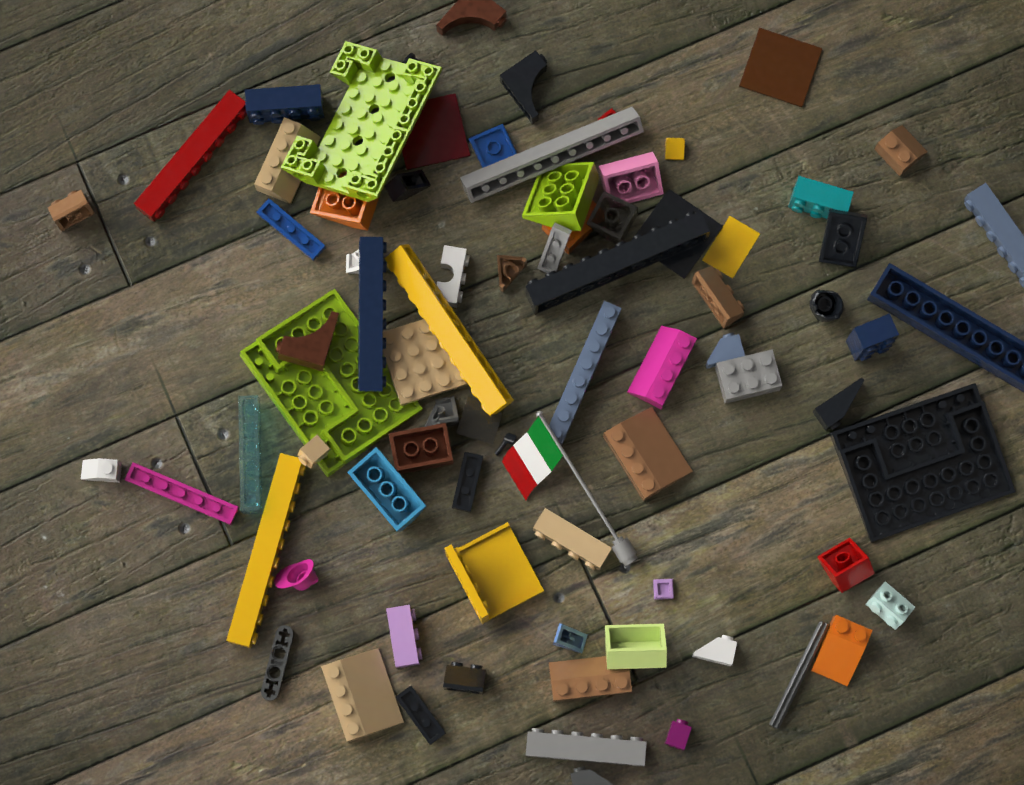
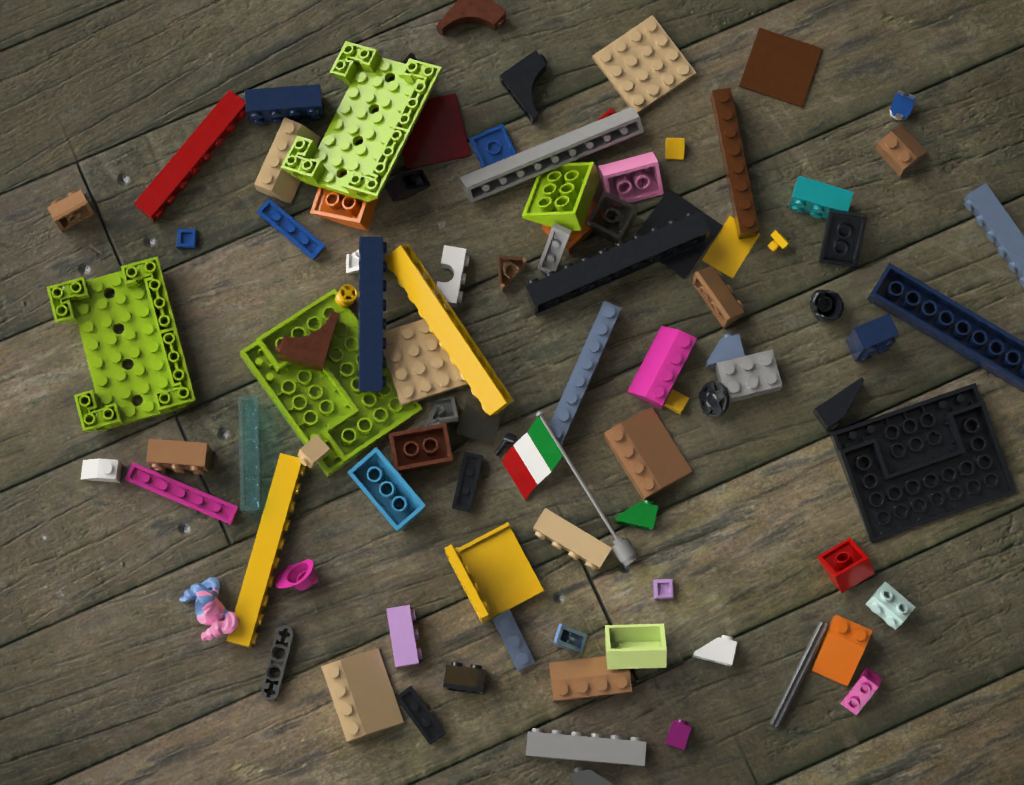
none -> lime slope [47,256,196,432]
none -> medium nougat brick [146,439,212,475]
none -> blue tile [177,229,197,249]
none -> hair [179,577,239,642]
none -> yellow wheel [335,284,358,308]
none -> sand blue plate [492,609,535,671]
none -> tan plate [592,15,696,114]
none -> green slope [615,500,658,531]
none -> yellow slope [664,389,689,415]
none -> black wheel [698,381,729,417]
none -> reddish brown brick [710,87,759,239]
none -> yellow tile [768,230,791,251]
none -> dark pink bracket [841,667,883,715]
none -> blue piece [890,90,915,120]

